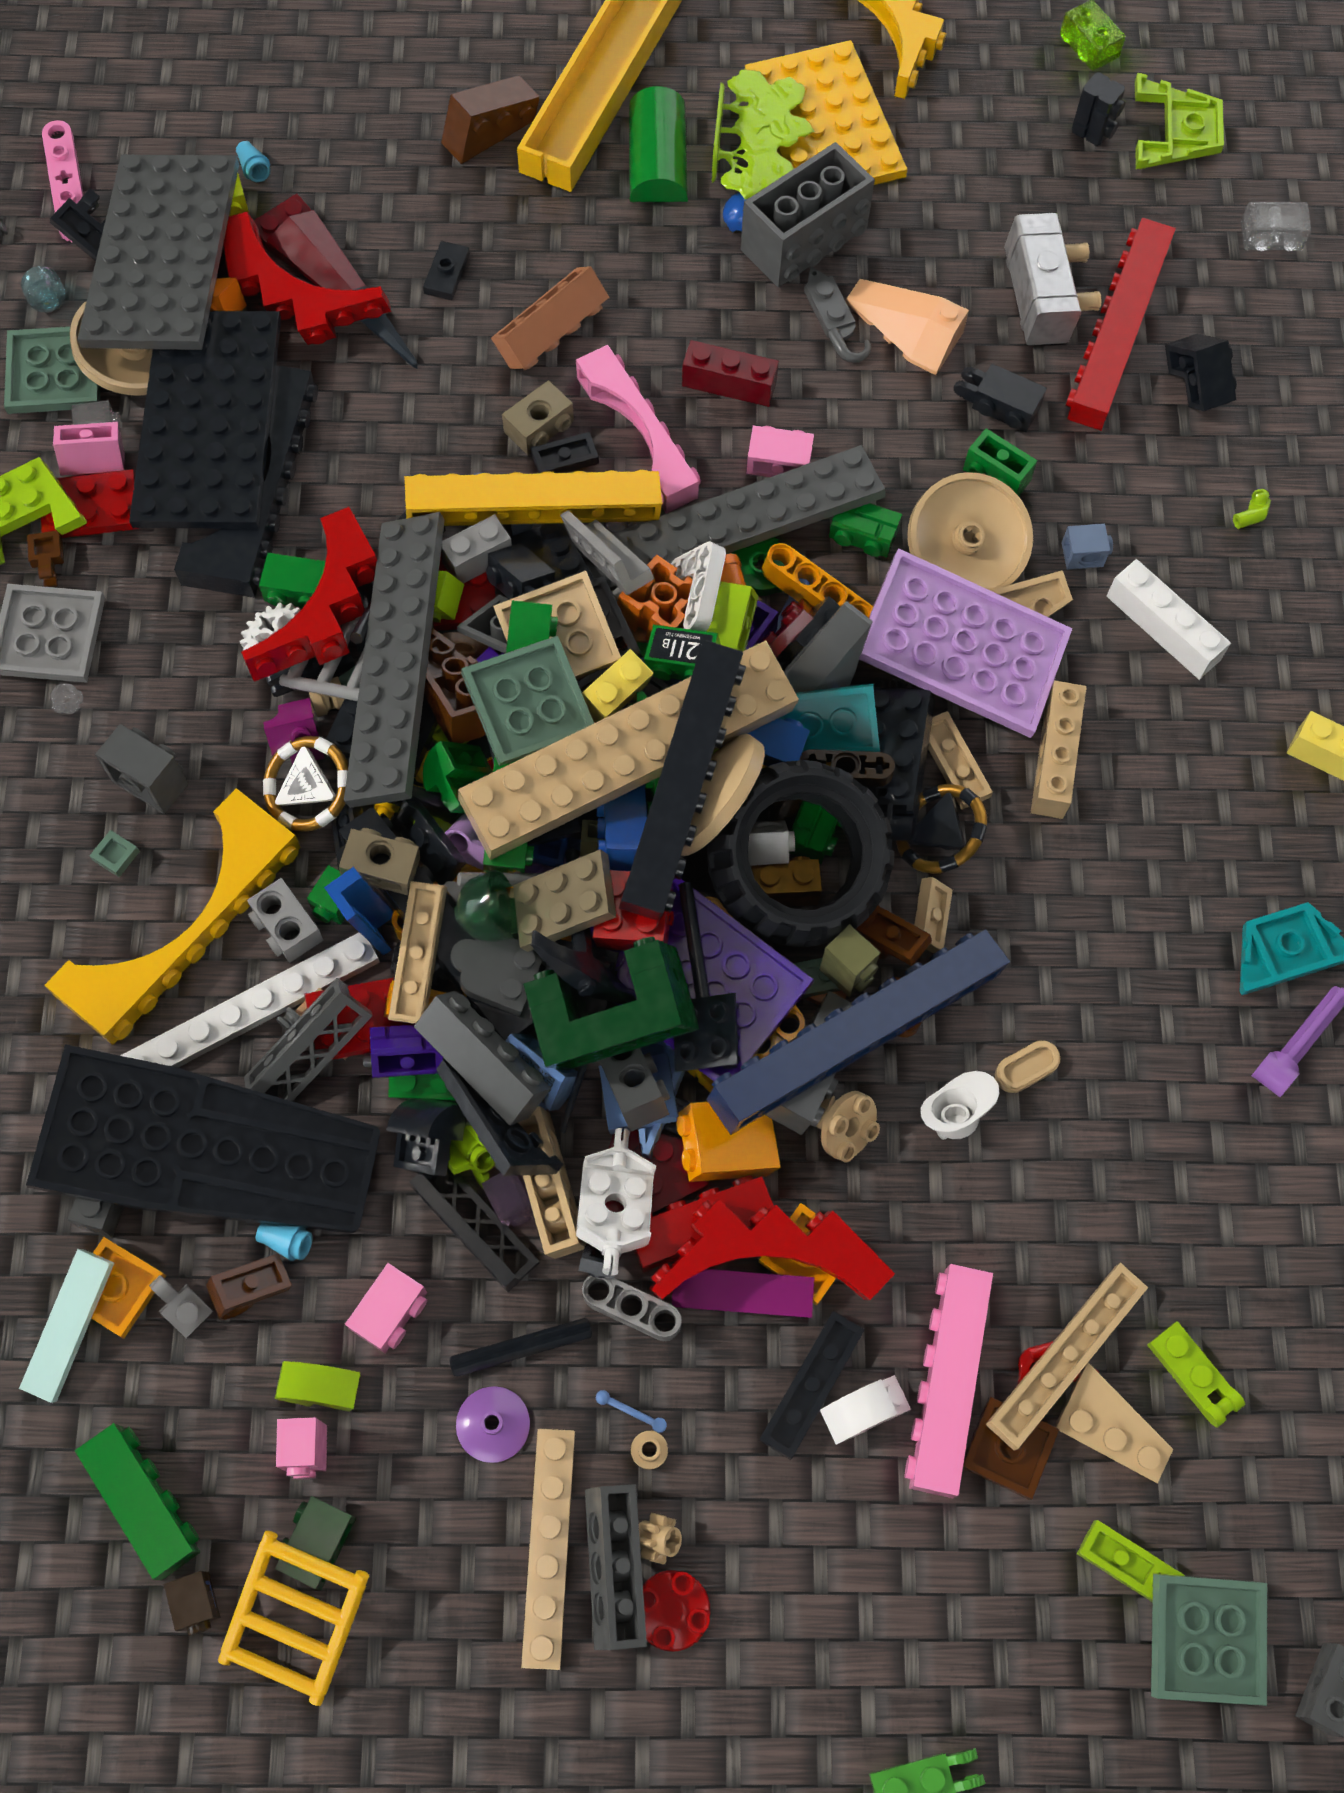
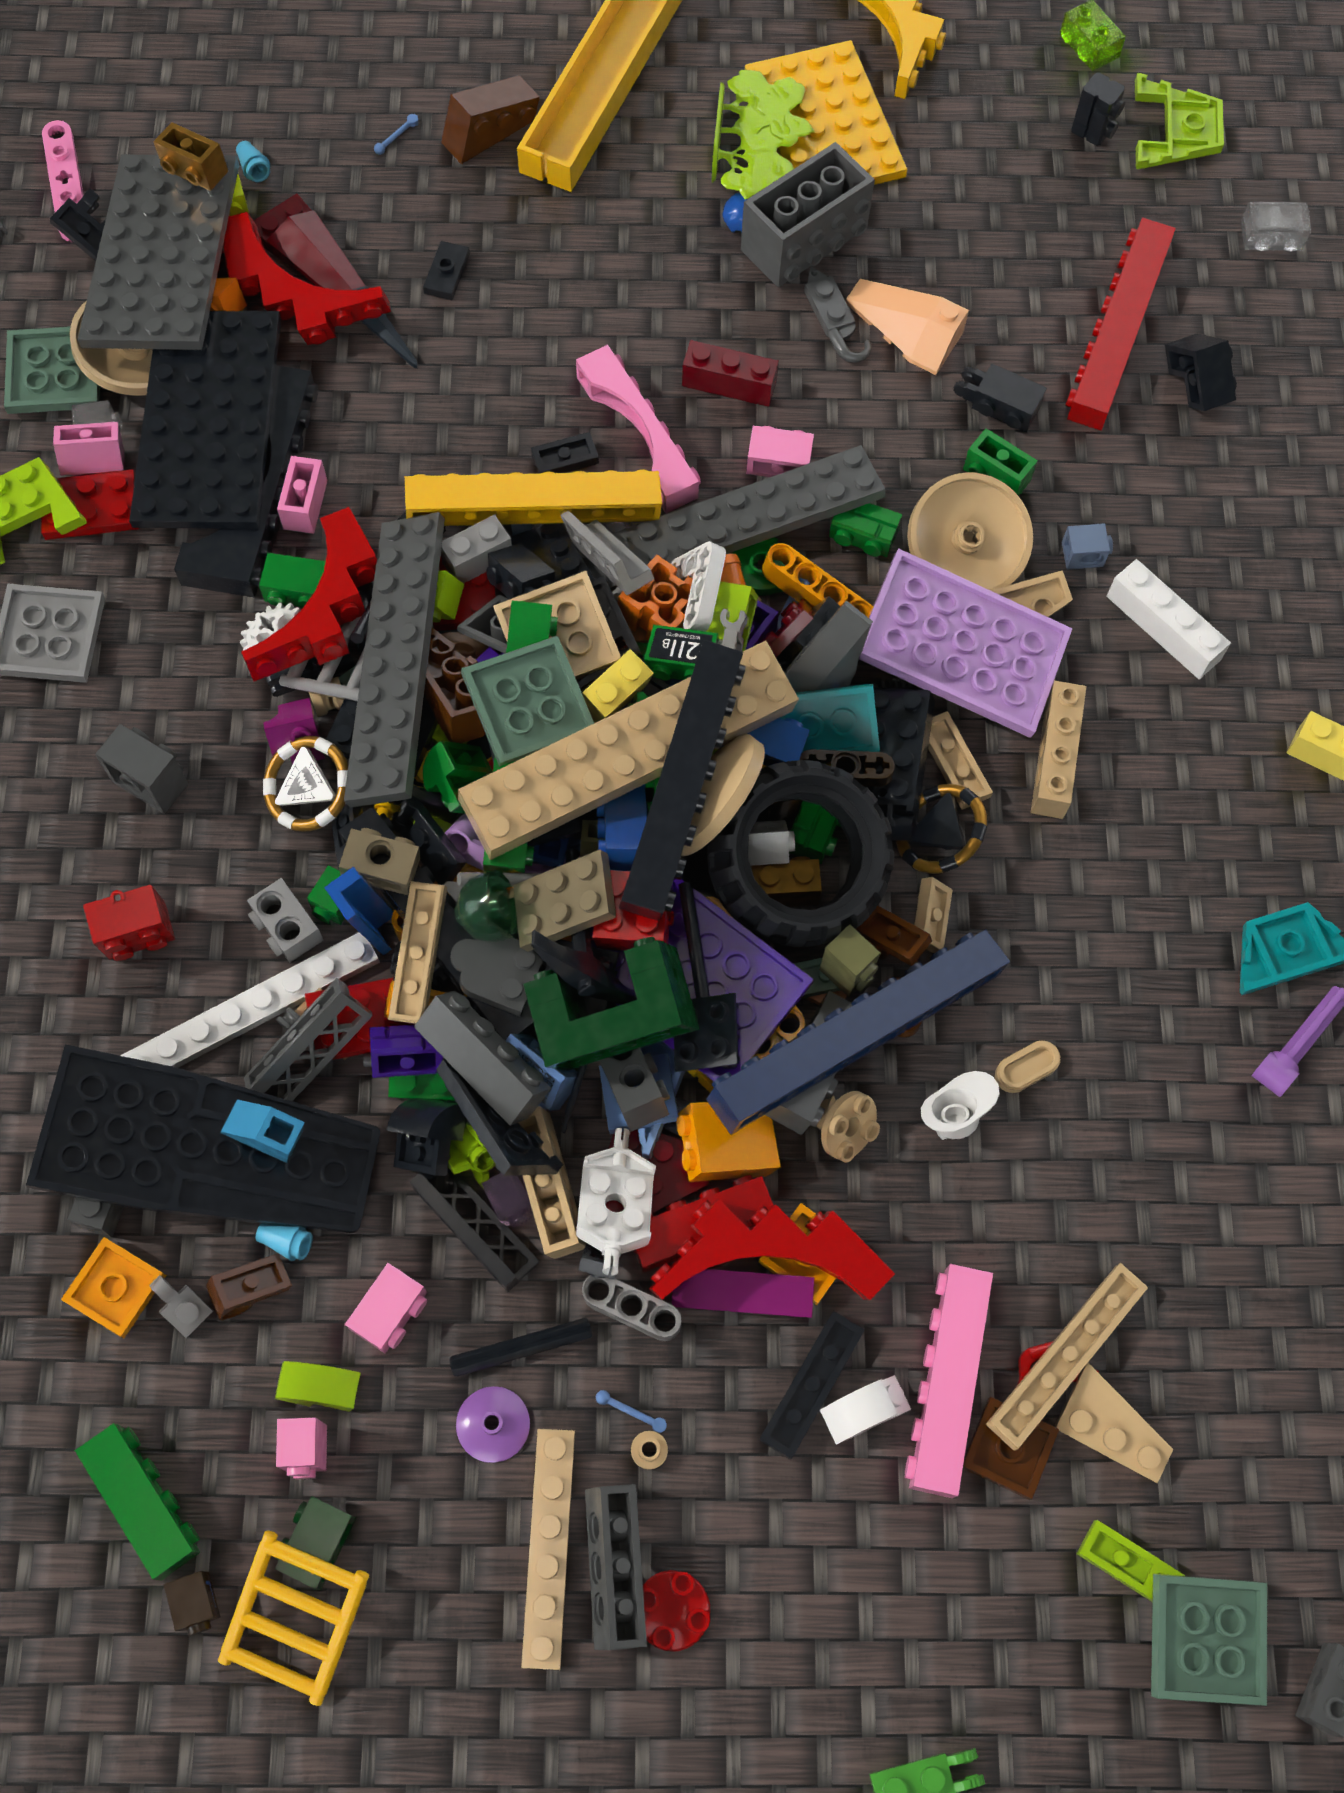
light aqua tile [19,1249,114,1403] -> none
clear light blue head [21,266,66,312] -> none
reddish brown plate [27,530,64,587] -> none
yellow arch [45,788,301,1045] -> none
clear plate [51,683,83,714] -> none
sand green plate [89,830,140,877] -> none
nougat brick [491,266,609,370] -> none
dark tan brick [502,380,574,455] -> none
green brick [629,86,688,202] -> none
tan gear [639,1513,682,1564] -> none
flat silver piece [1004,213,1101,345] -> none
lime plate [1147,1321,1245,1428] -> none
lime arm [1233,489,1271,529] -> none
none -> red brick [83,884,176,961]
none -> pearl gold brick [153,122,228,191]
none -> dark azure slope [221,1100,305,1163]
none -> bright pink brick [277,456,327,534]
none -> medium blue hinge [374,114,419,155]
none -> light grey plate [717,609,747,651]

